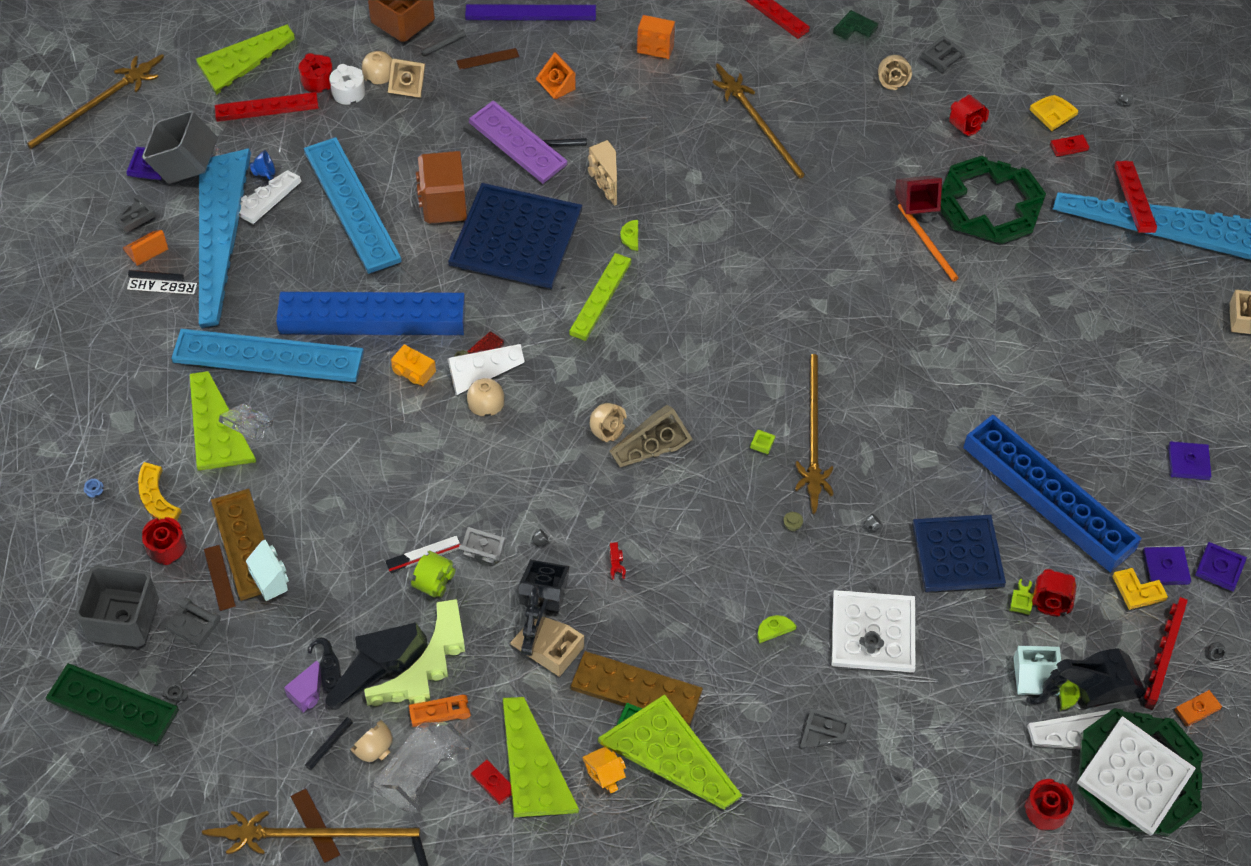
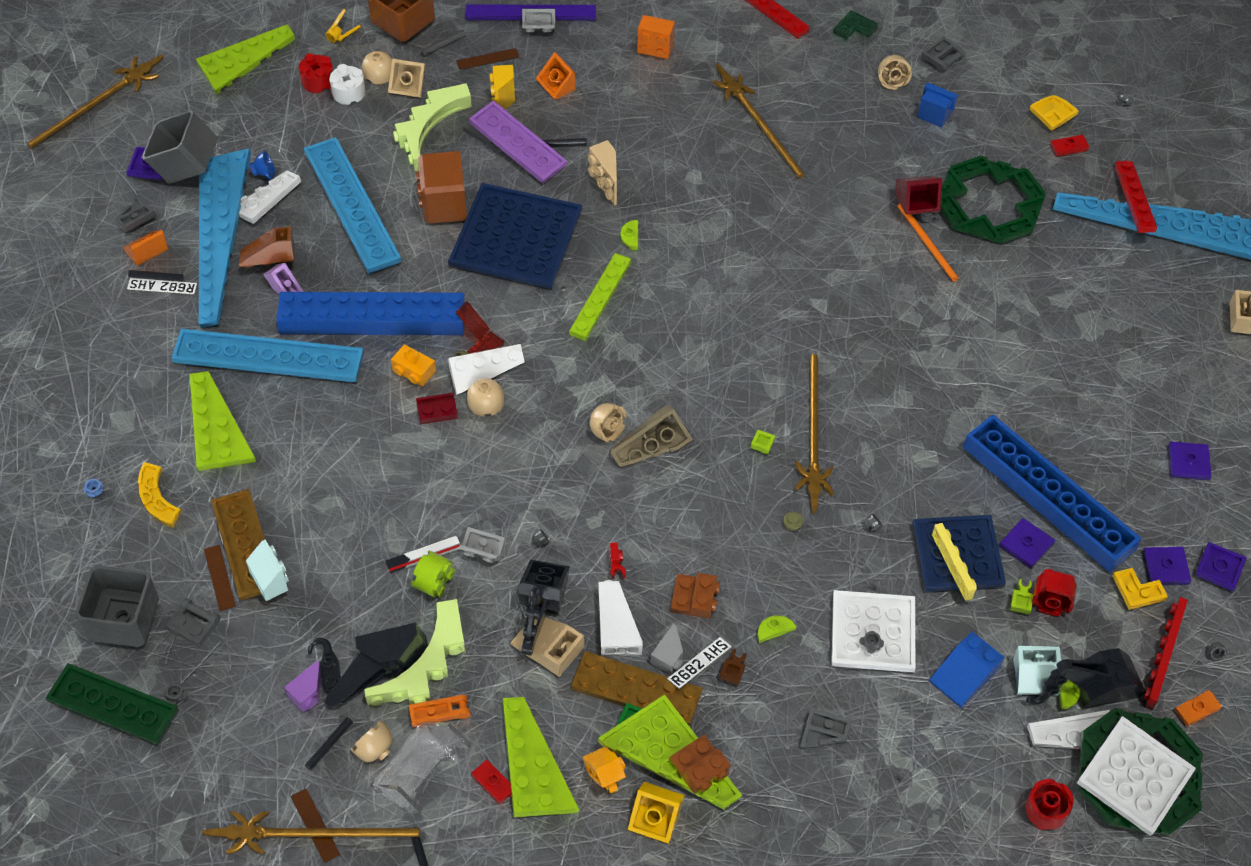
red brick [142,517,187,565] -> none
red plate [215,92,319,122] -> none
clear plate [219,404,274,441] -> none
red brick [949,94,989,136] -> none
none -> dark orange slope [239,226,295,268]
none -> lavender slope [263,263,304,295]
none -> yellow plant [325,9,361,43]
none -> yellowish green arch [393,83,472,171]
none -> dark red plate [416,392,458,425]
none -> clear red tile [456,301,490,341]
none -> yellow slope [490,65,515,110]
none -> light grey bracket [522,9,555,33]
none -> white slope [598,580,643,656]
none -> yellow slope [628,782,685,844]
none -> light grey slope [651,624,684,676]
none -> white sticker [667,637,732,689]
none -> dark orange plate [669,734,731,794]
none -> dark orange plate [670,573,720,619]
none -> reddish brown plate [719,649,747,685]
none -> blue plate [917,82,958,128]
none -> blue slope [929,631,1004,708]
none -> light yellow plate [932,523,977,601]
none -> dark purple plate [999,518,1055,569]

